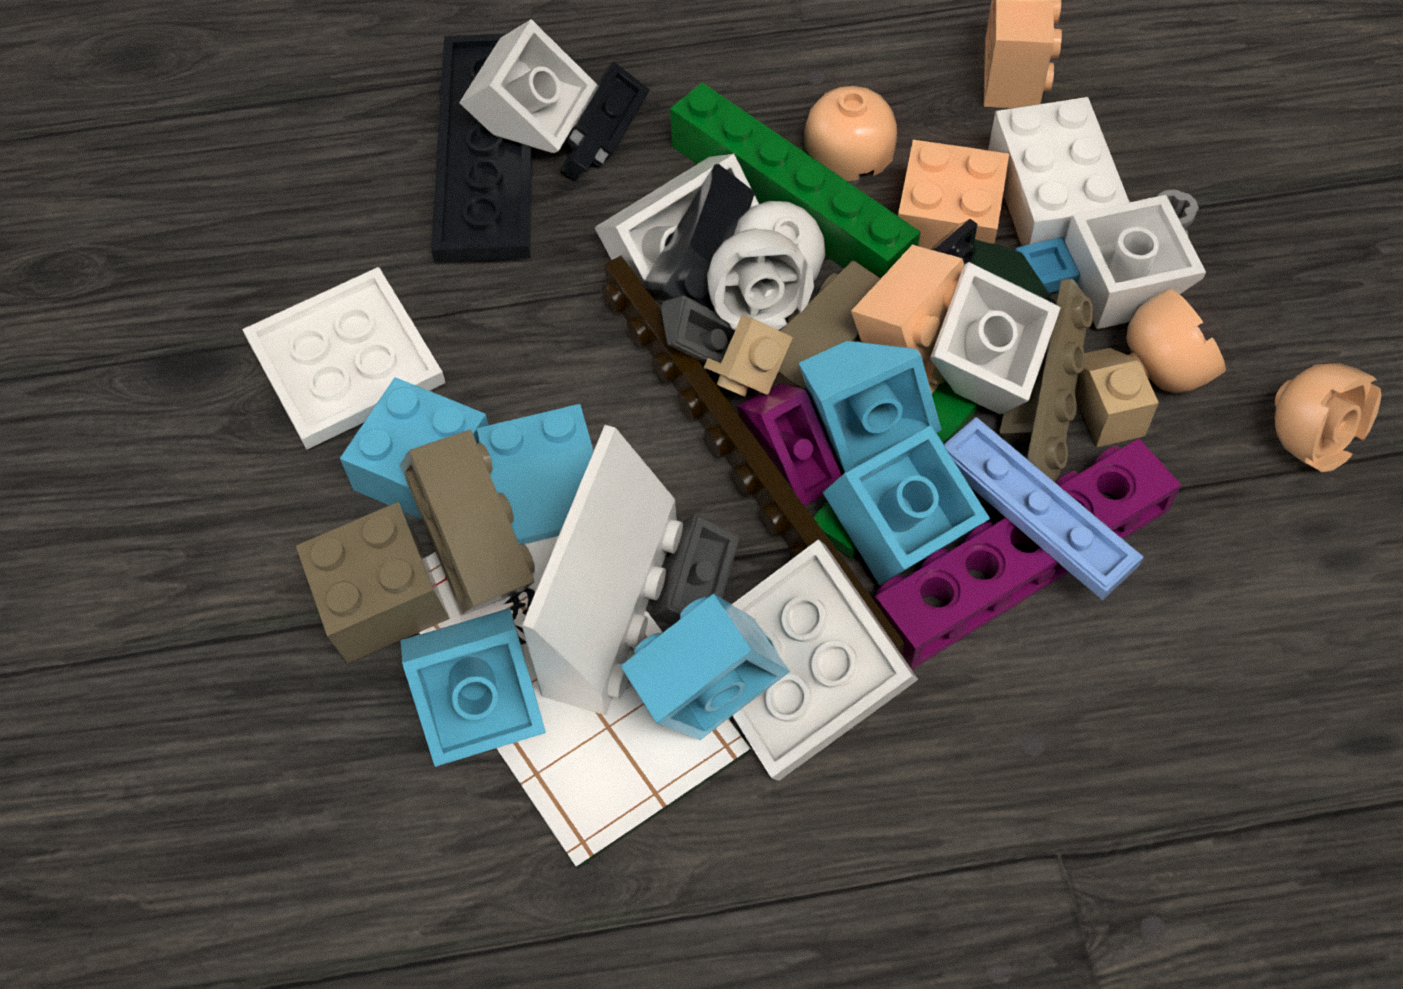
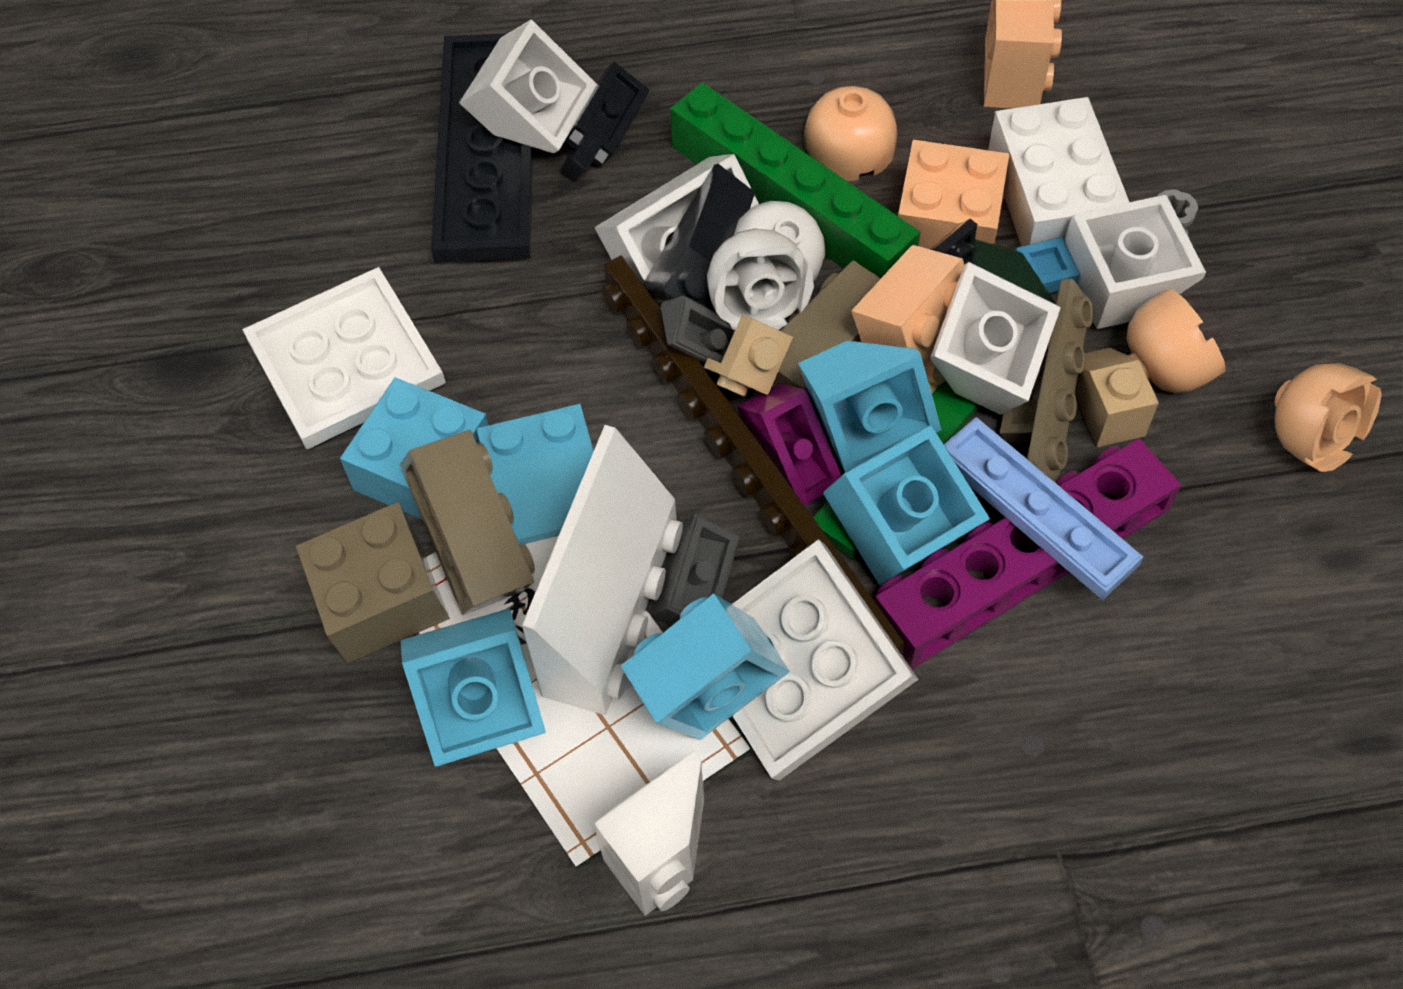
none -> white slope [594,751,704,916]

